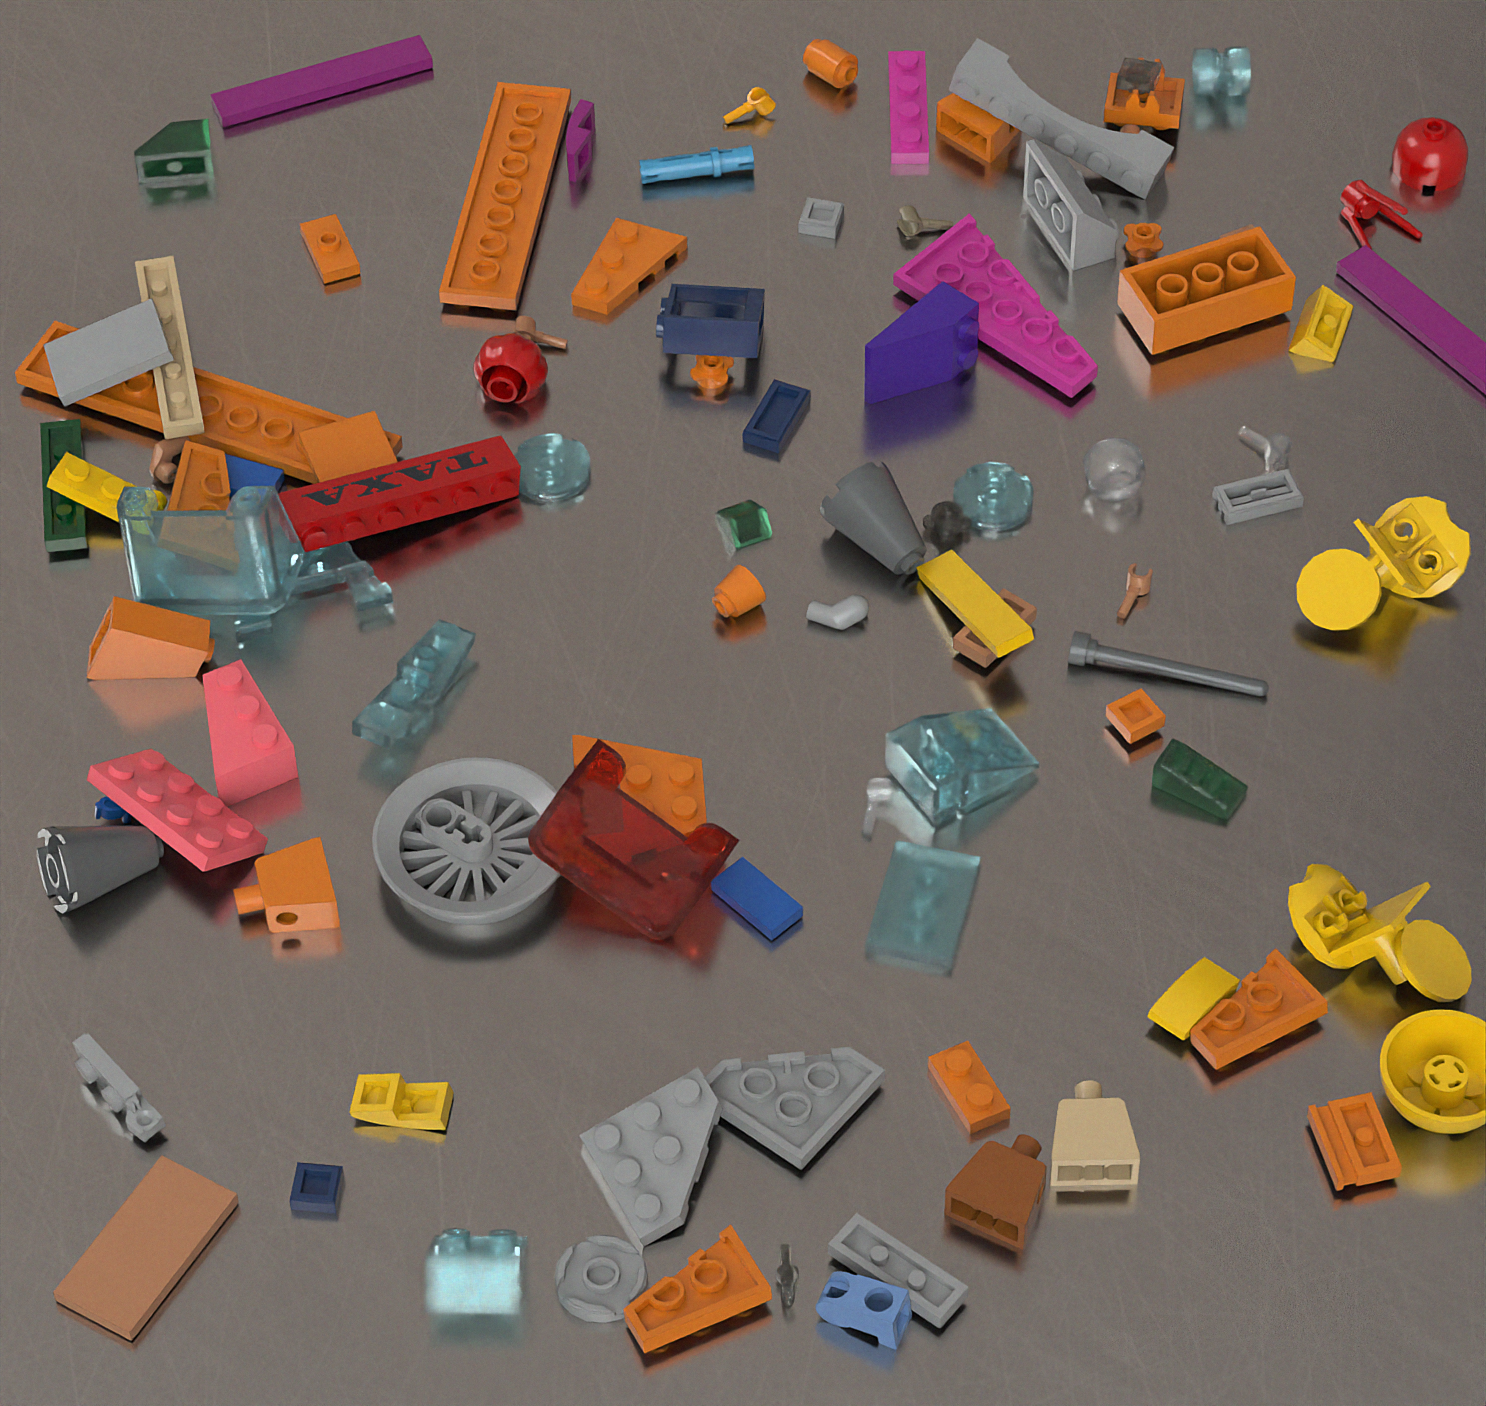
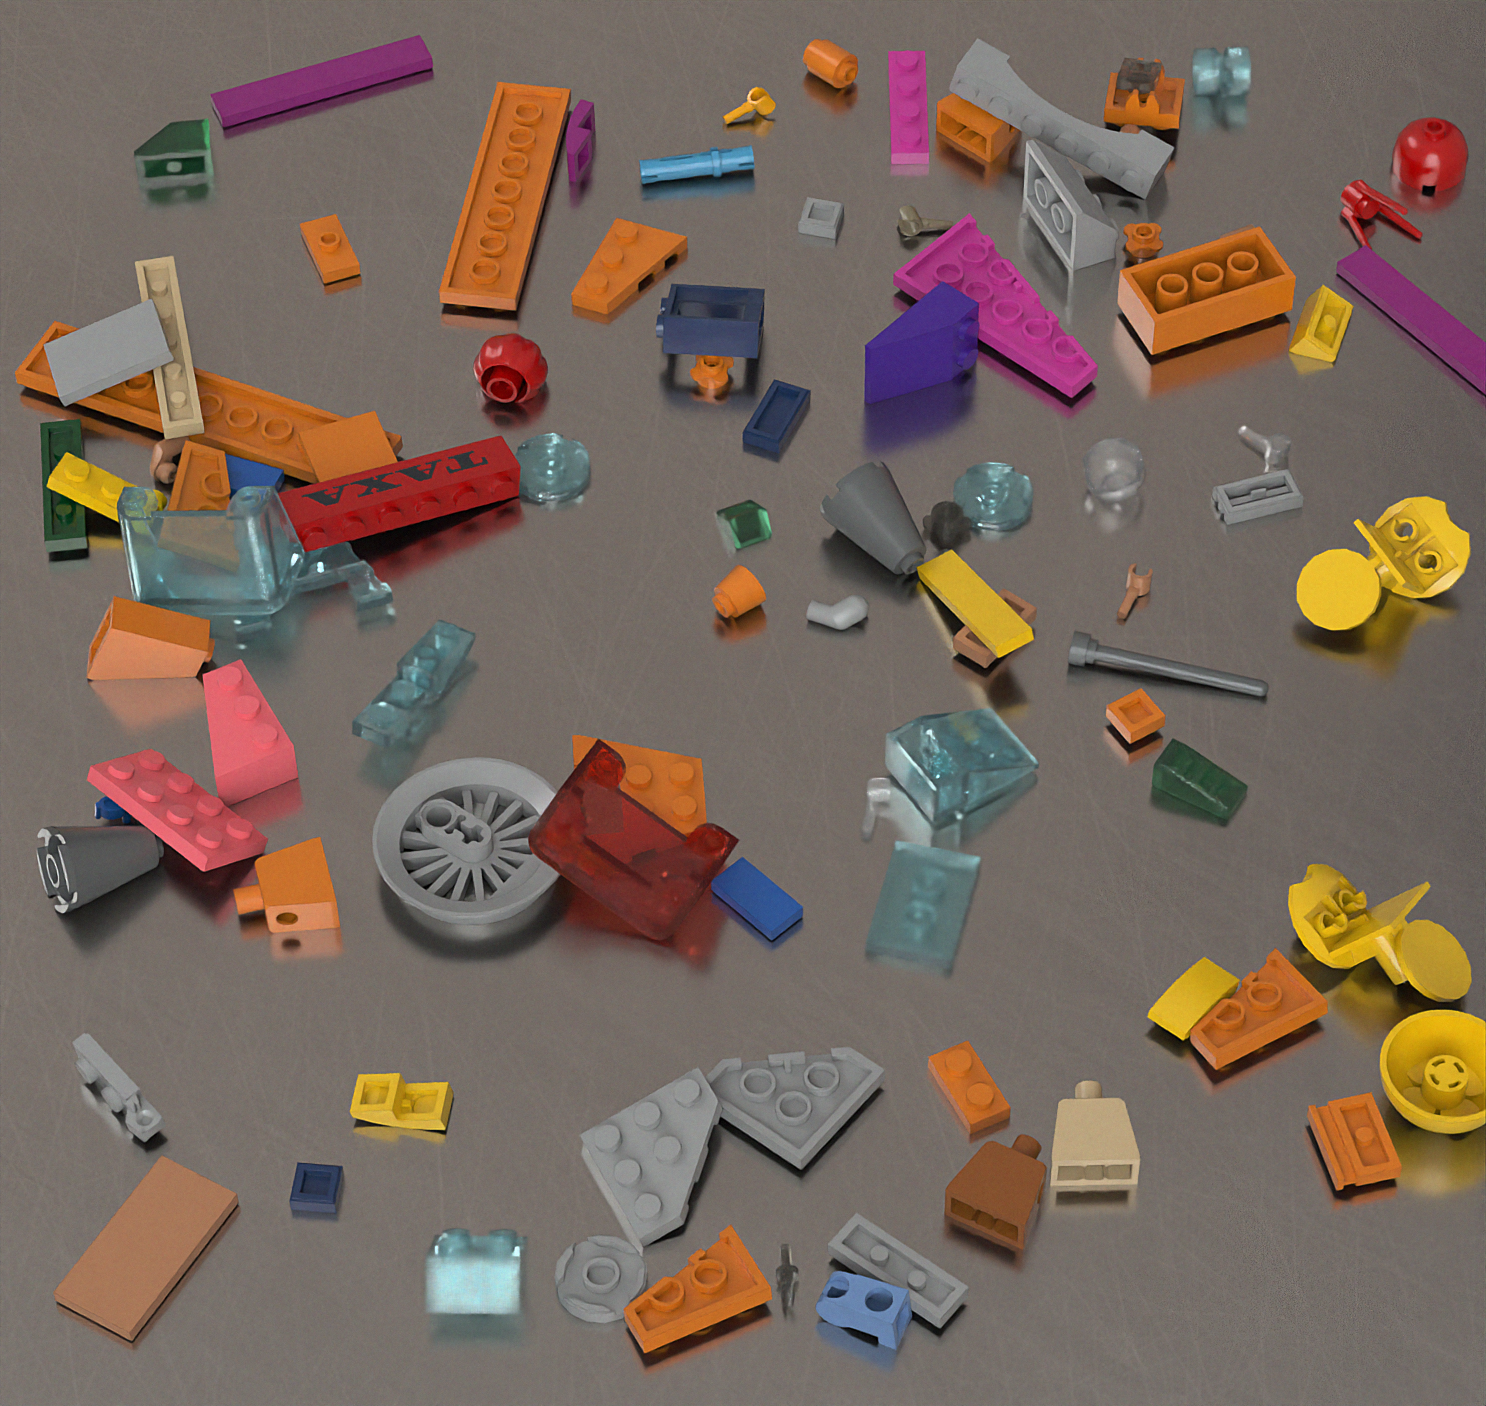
nougat hand [514,316,568,349] -> none

